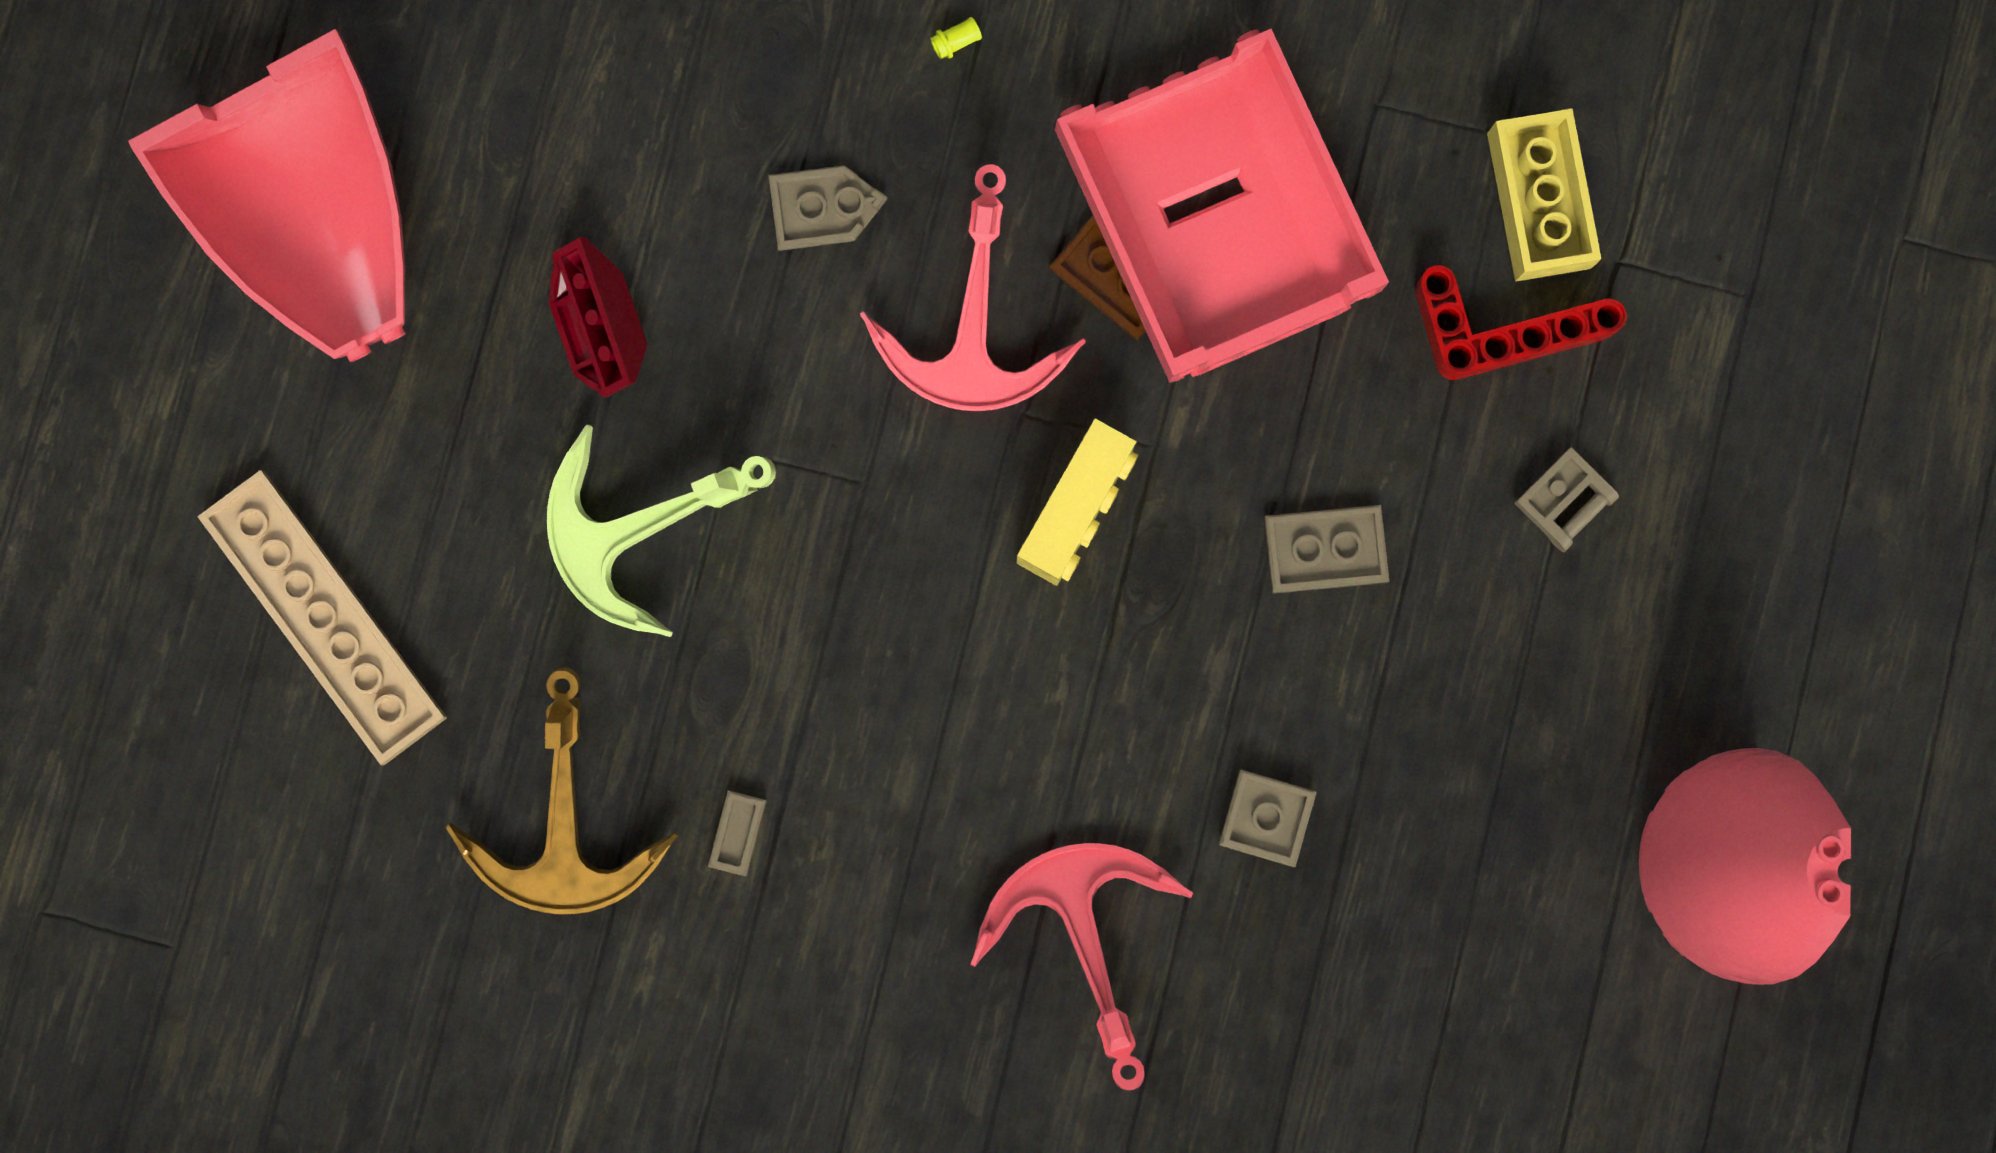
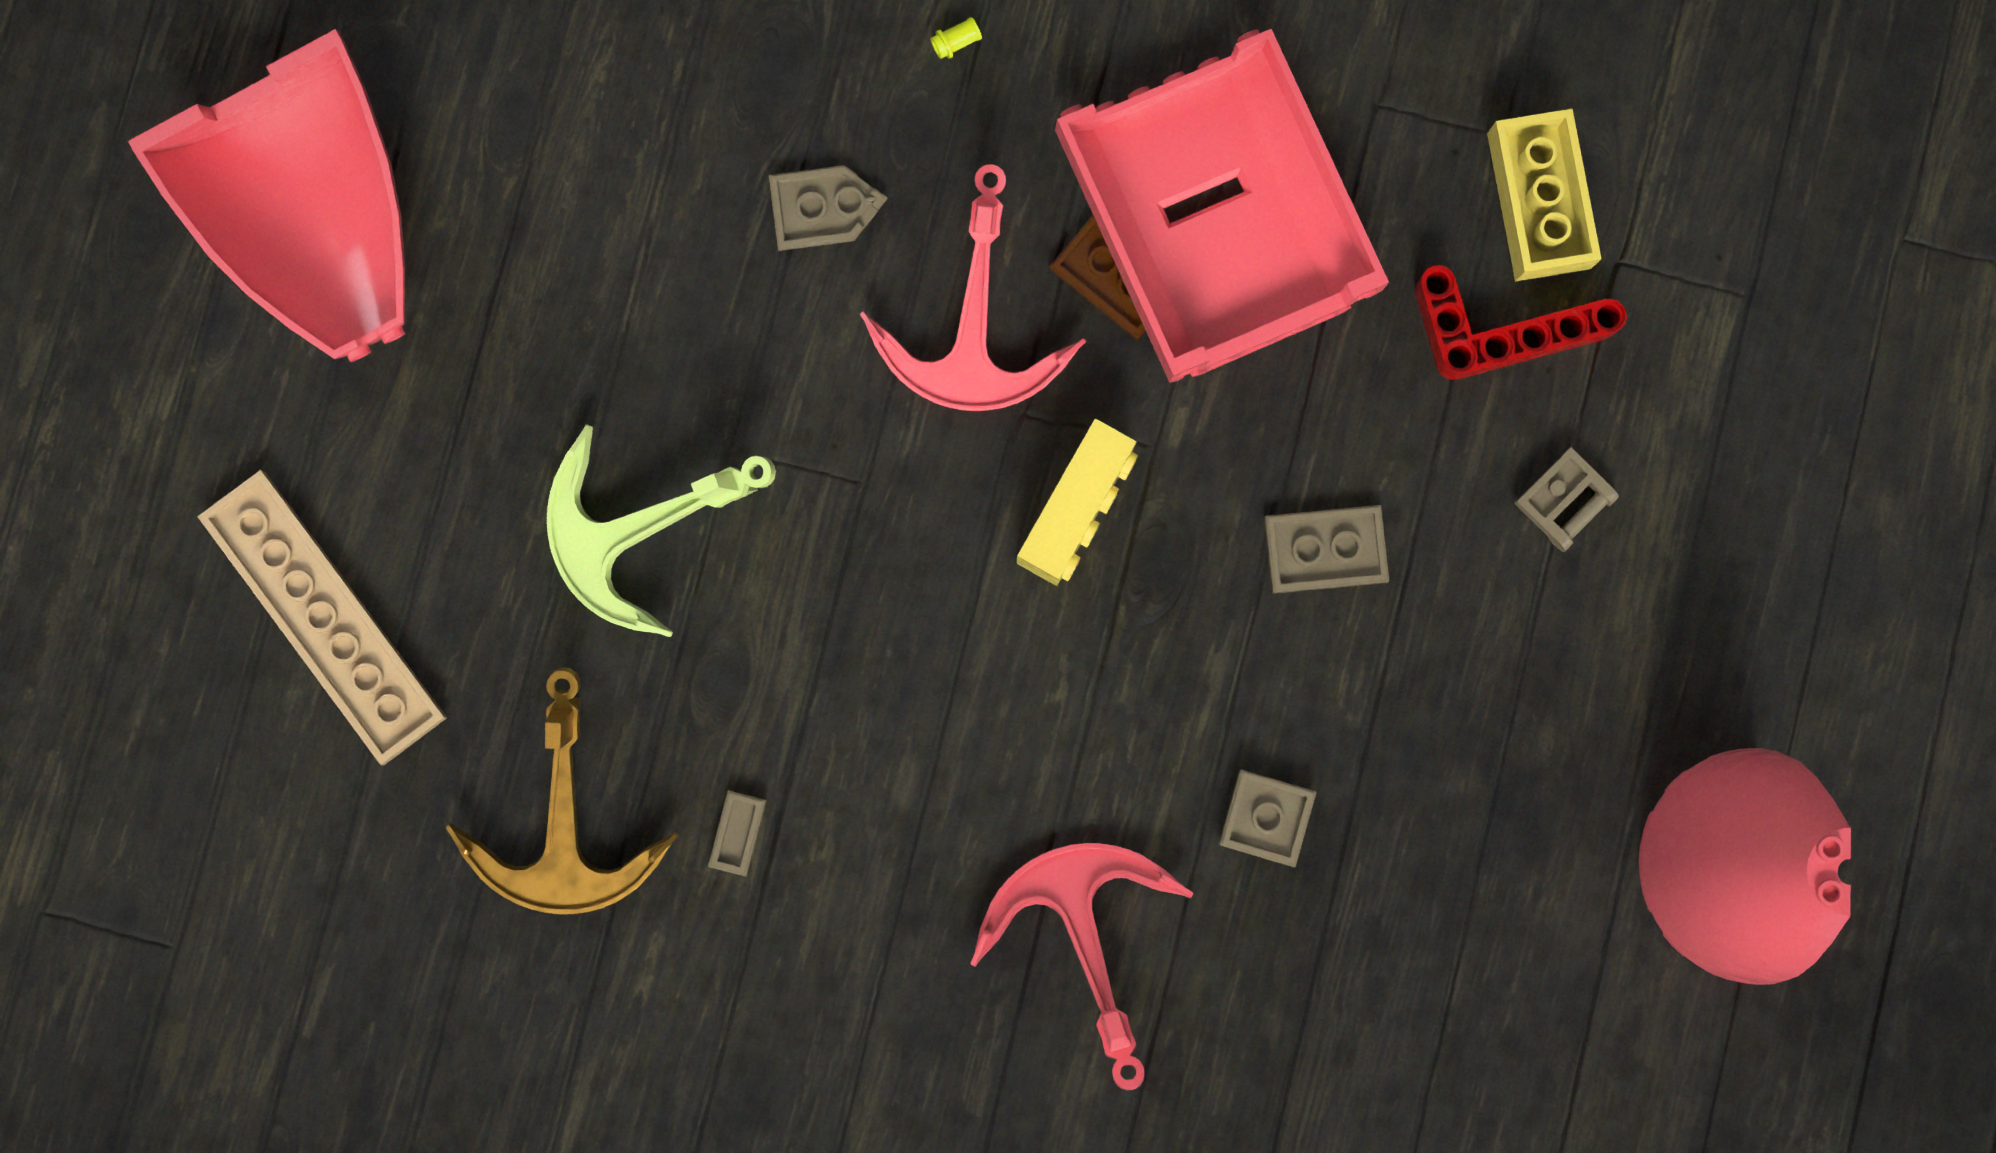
dark red wedge [549,237,648,397] -> none

